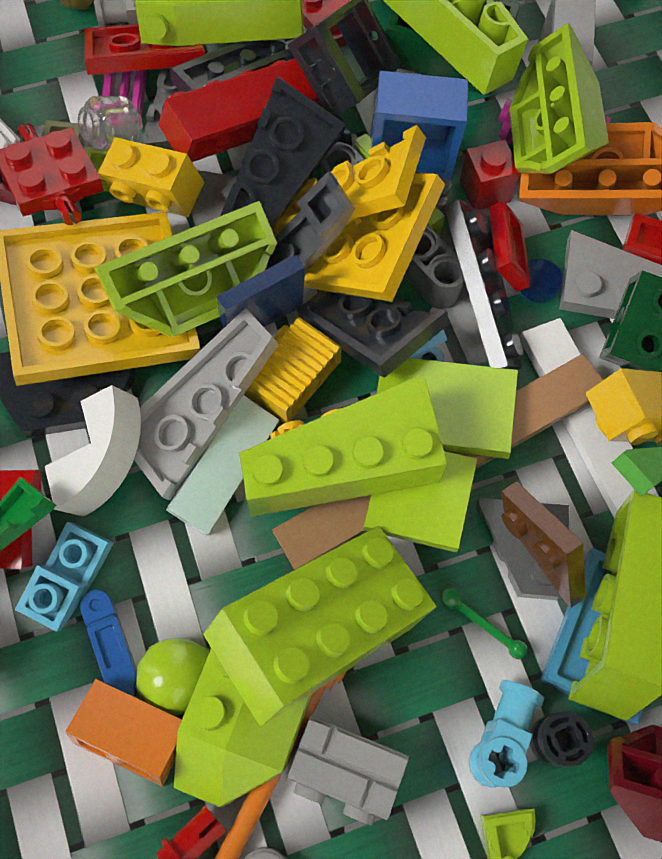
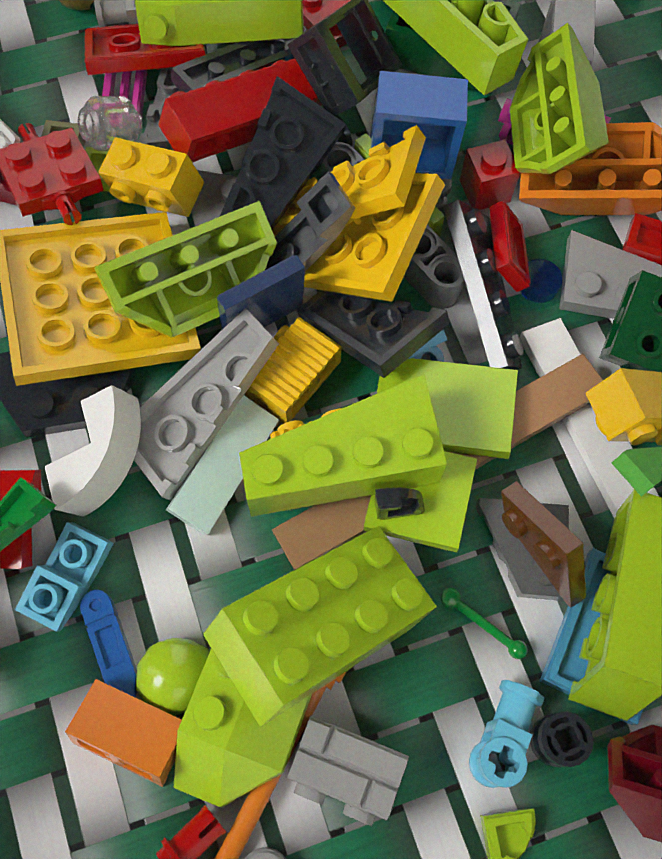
none -> black tile [375,488,425,520]

